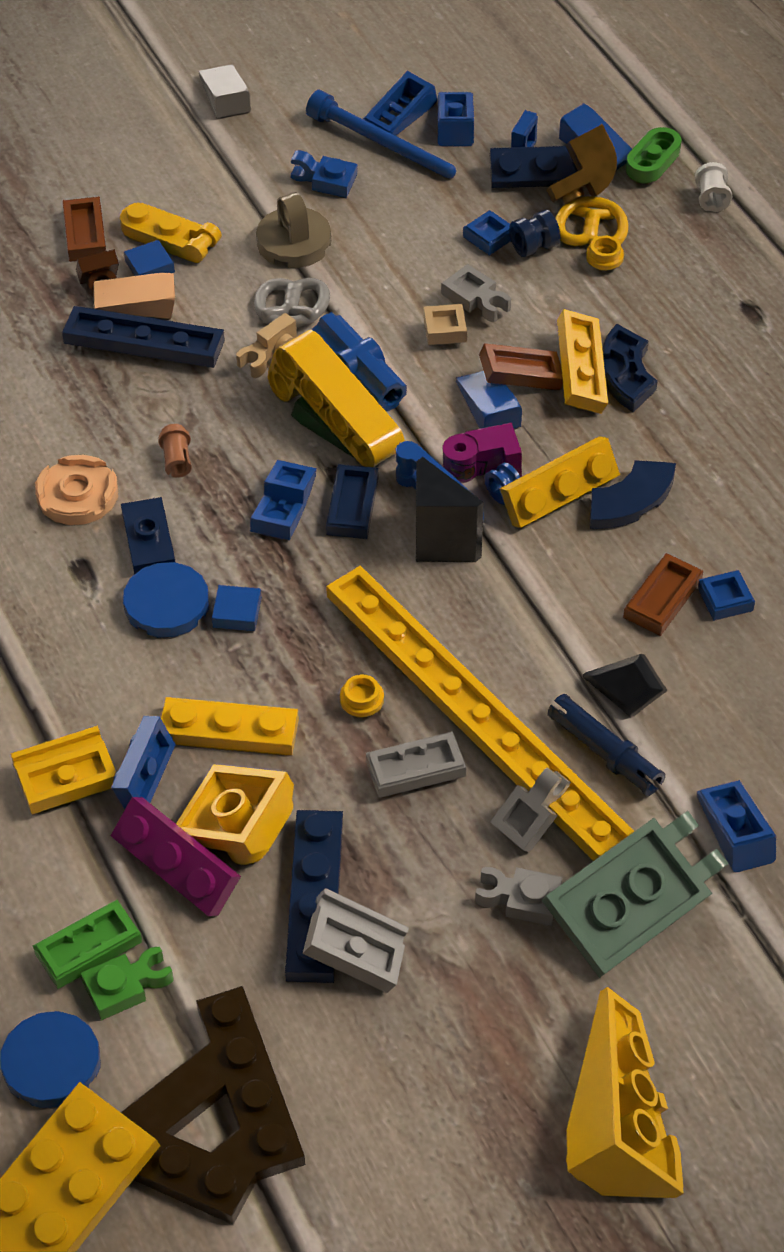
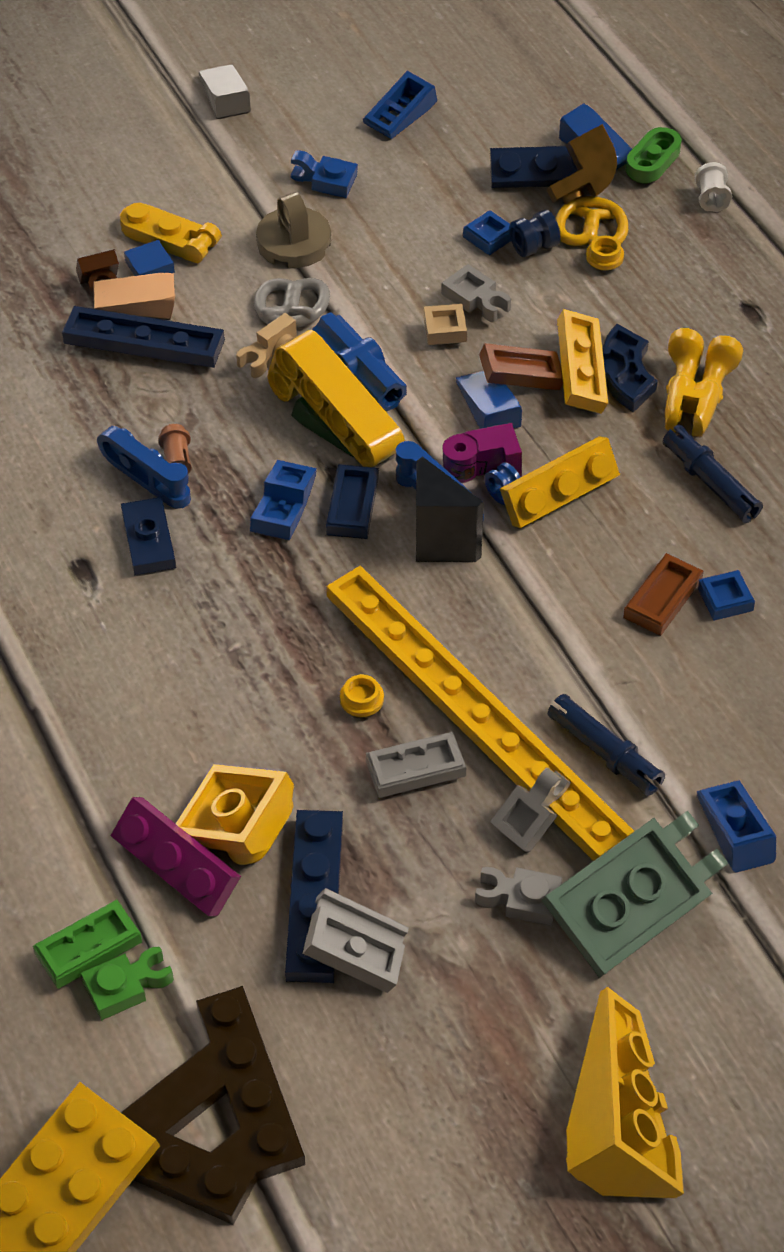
blue tile [0,1011,101,1108] -> none
yellow plate [10,725,116,814] -> none
light nougat tile [35,455,118,526] -> none
dark orange tile [63,196,106,262] -> none
blue plate [111,716,176,809] -> none
blue tile [123,562,209,638] -> none
yellow plate [161,697,299,756] -> none
blue tile [212,585,262,631] -> none
blue piece [306,89,456,179] -> none
blue slope [438,92,474,146] -> none
blue tile [511,110,538,148] -> none
black piece [583,654,668,716] -> none
dark blue tile [590,460,676,529] -> none
none -> blue plate [97,426,191,509]
none -> dark blue pin [662,425,763,523]
none -> yellow piece [665,328,743,437]

